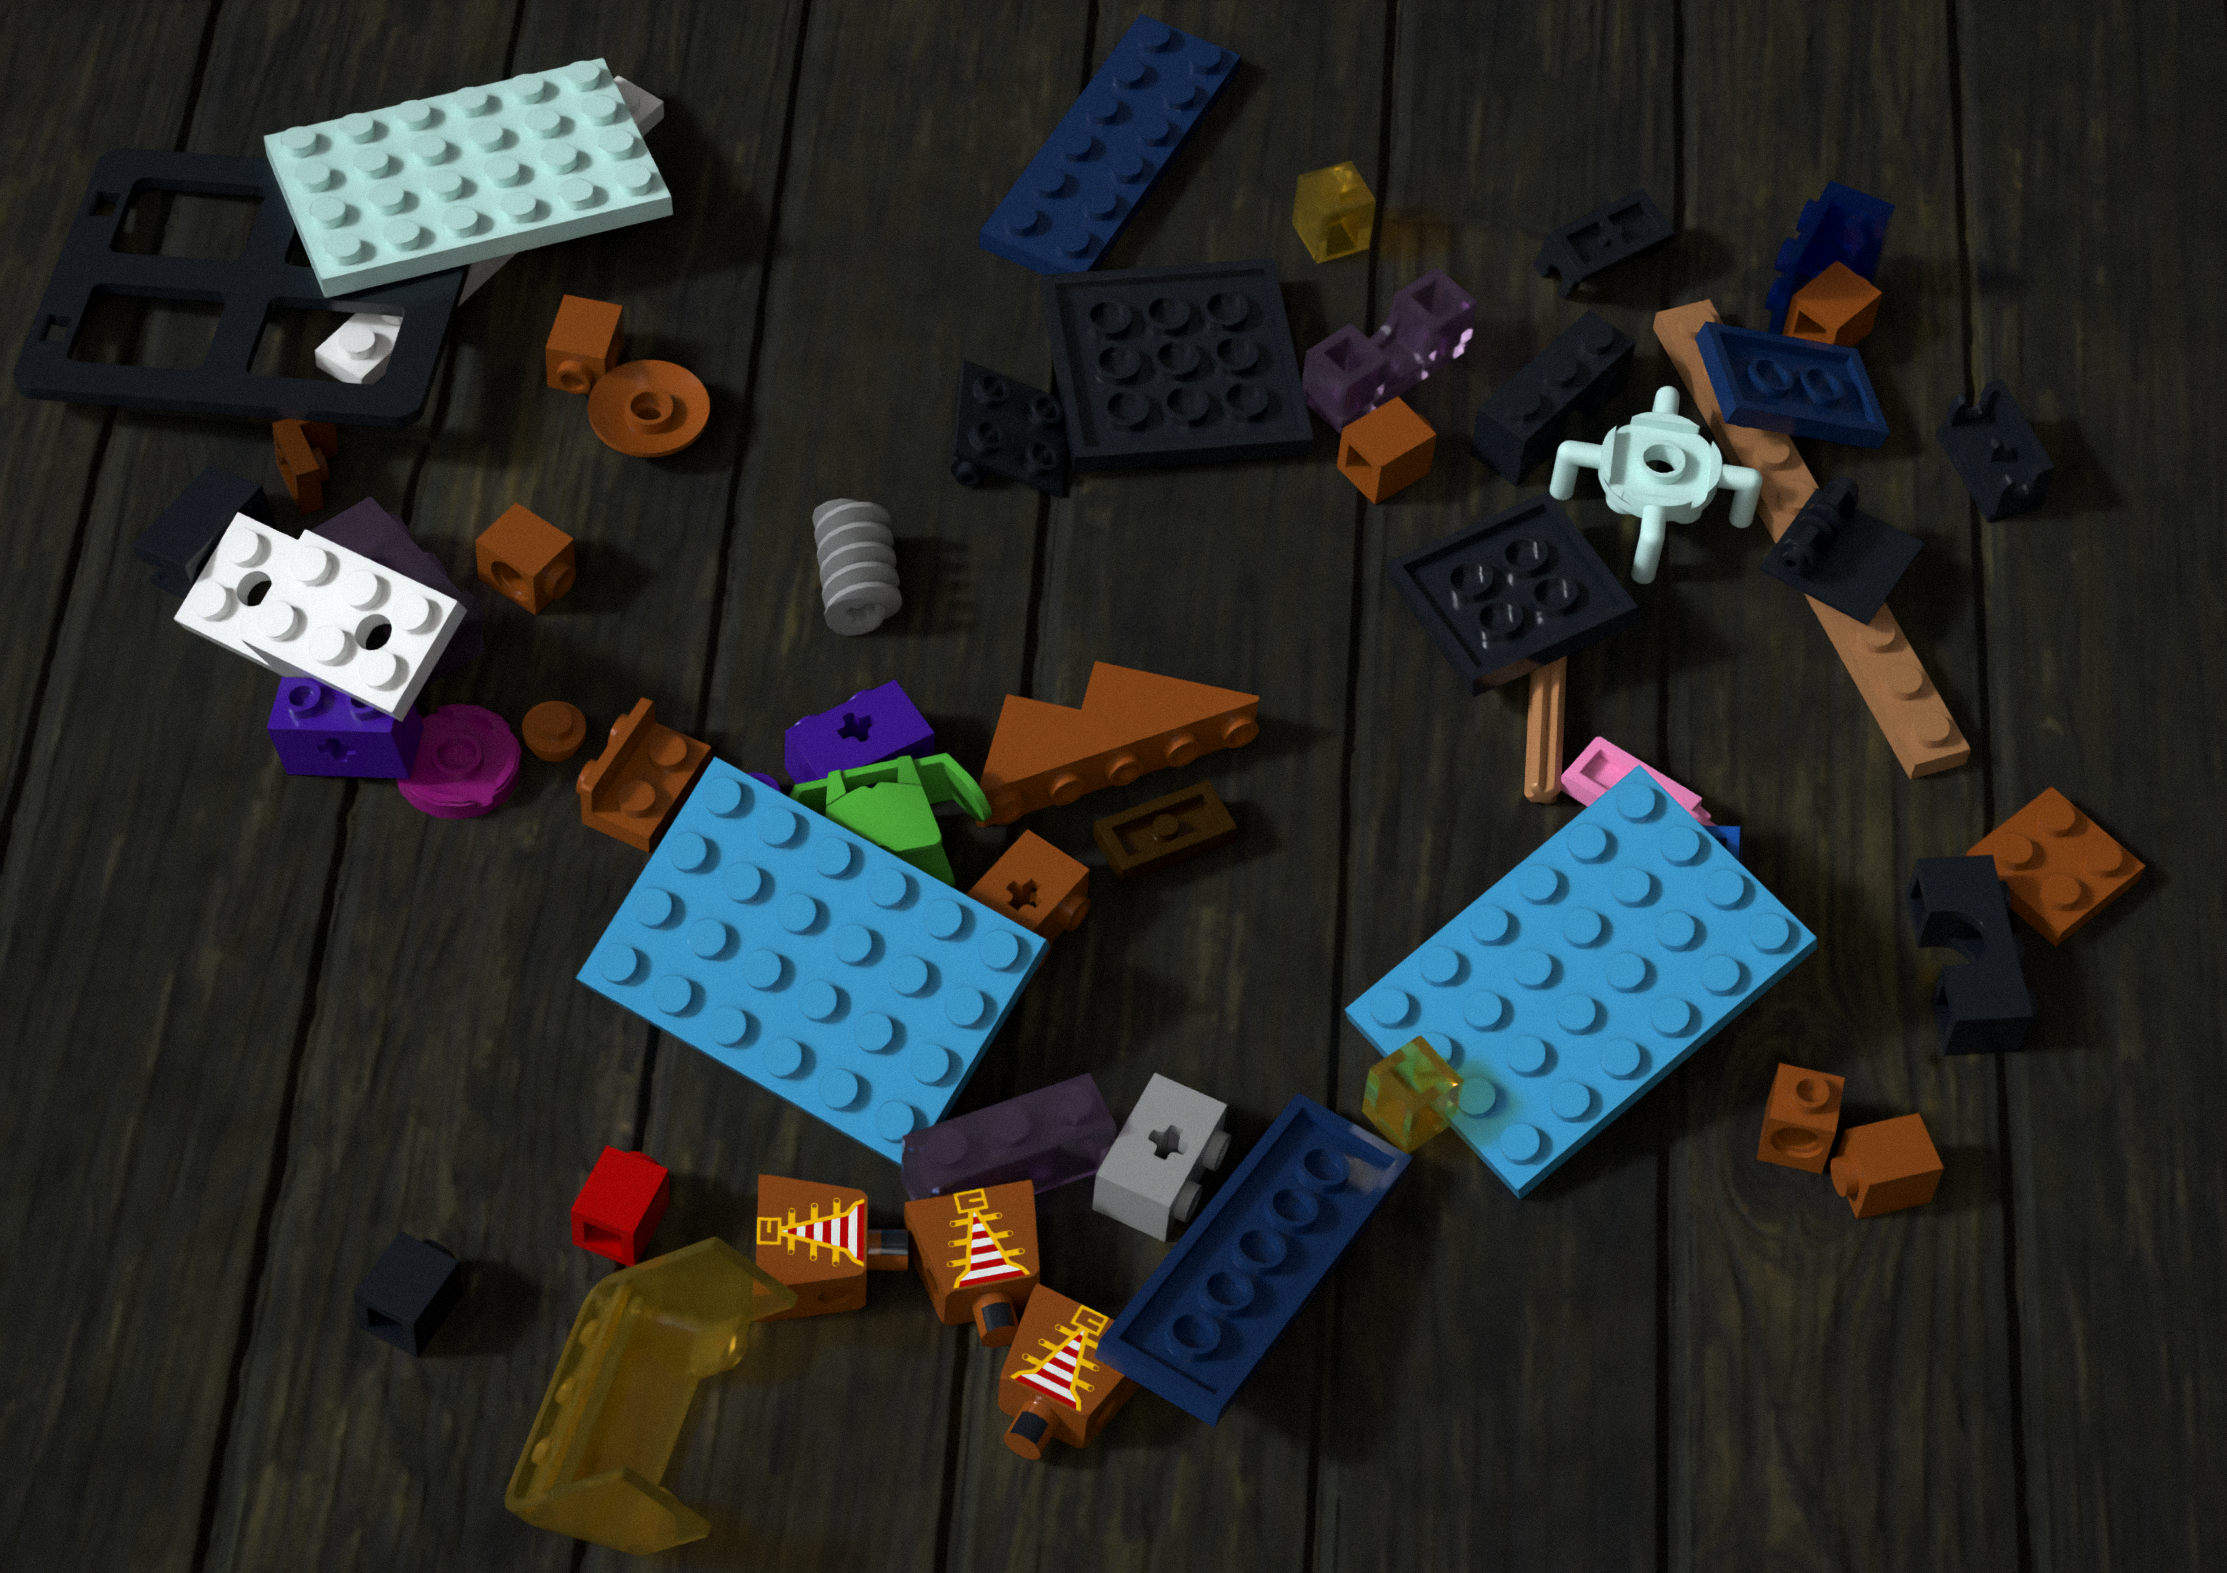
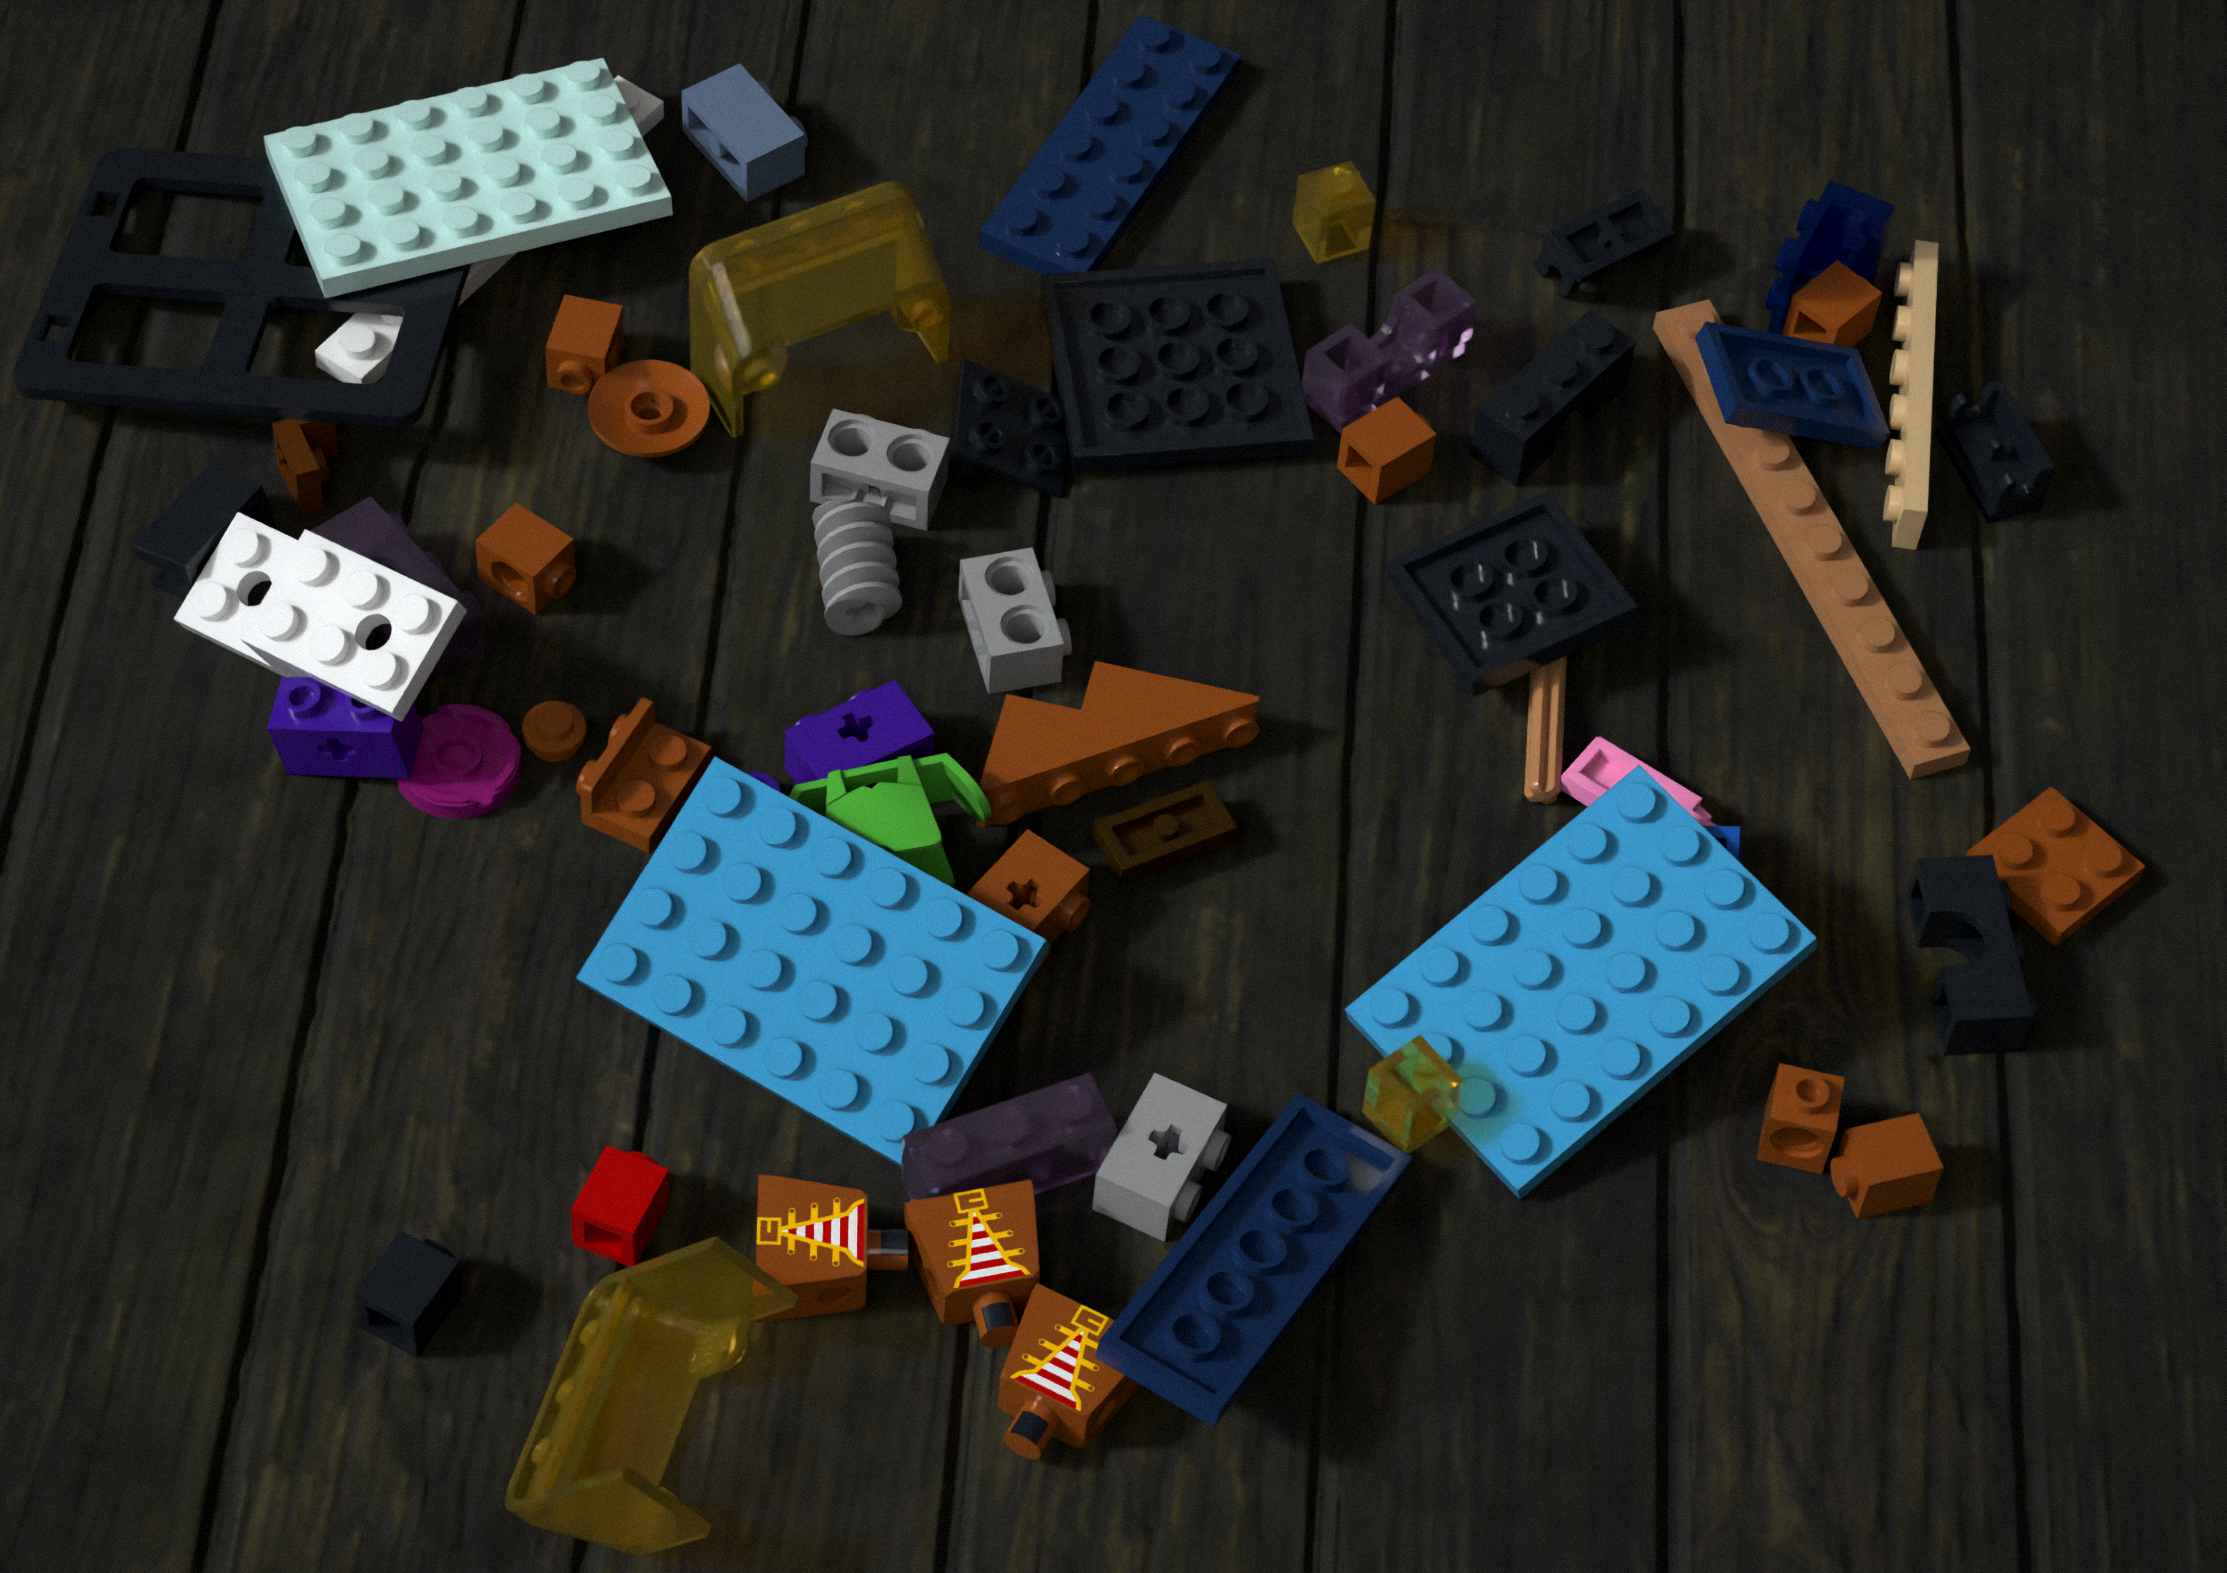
light aqua plate [1550,386,1763,584] -> none
black hinge [1759,477,1924,626] -> none
none -> sand blue brick [682,63,808,202]
none -> clear yellow windscreen [689,181,951,438]
none -> light grey brick [810,409,950,531]
none -> light grey brick [958,547,1072,695]
none -> tan plate [1883,240,1939,550]

